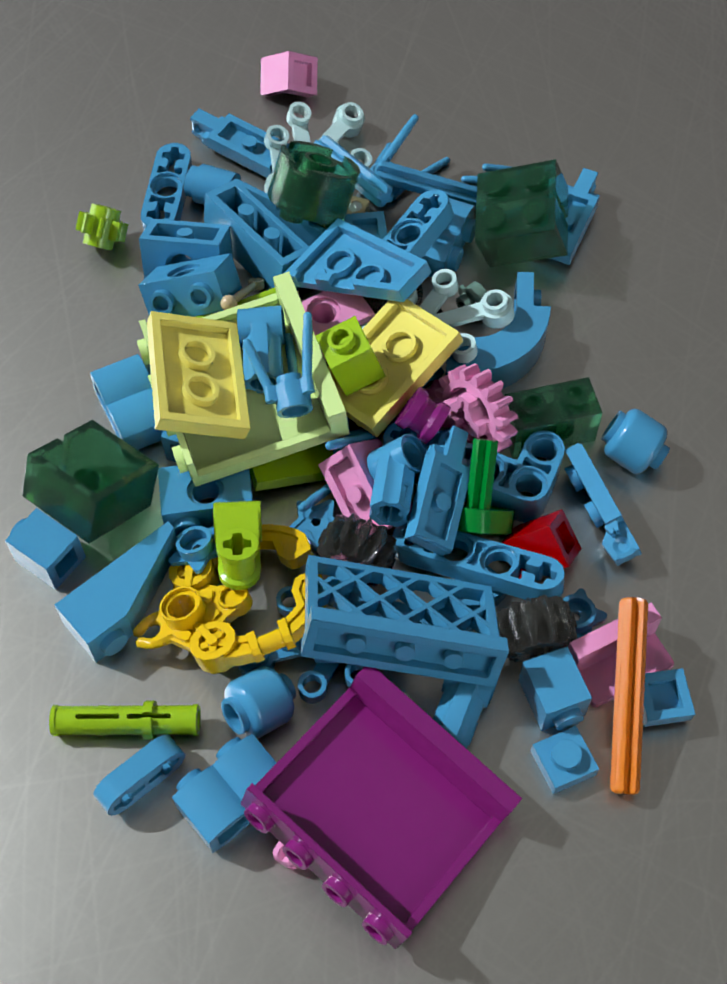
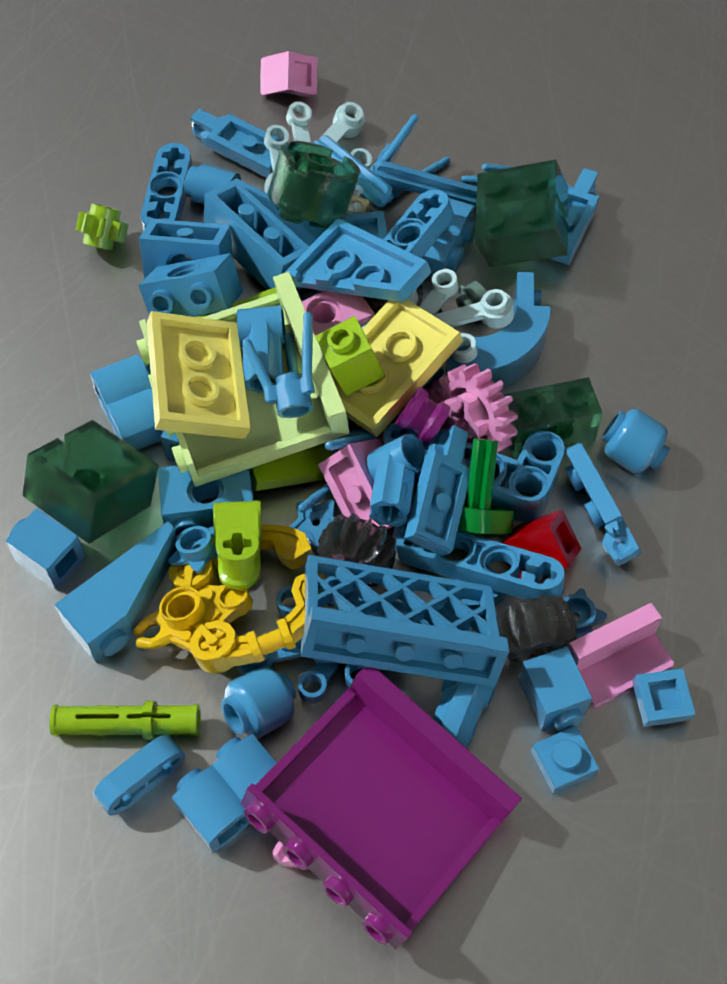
tan hinge [220,278,265,310] -> none
orange axle [610,597,648,795] -> none

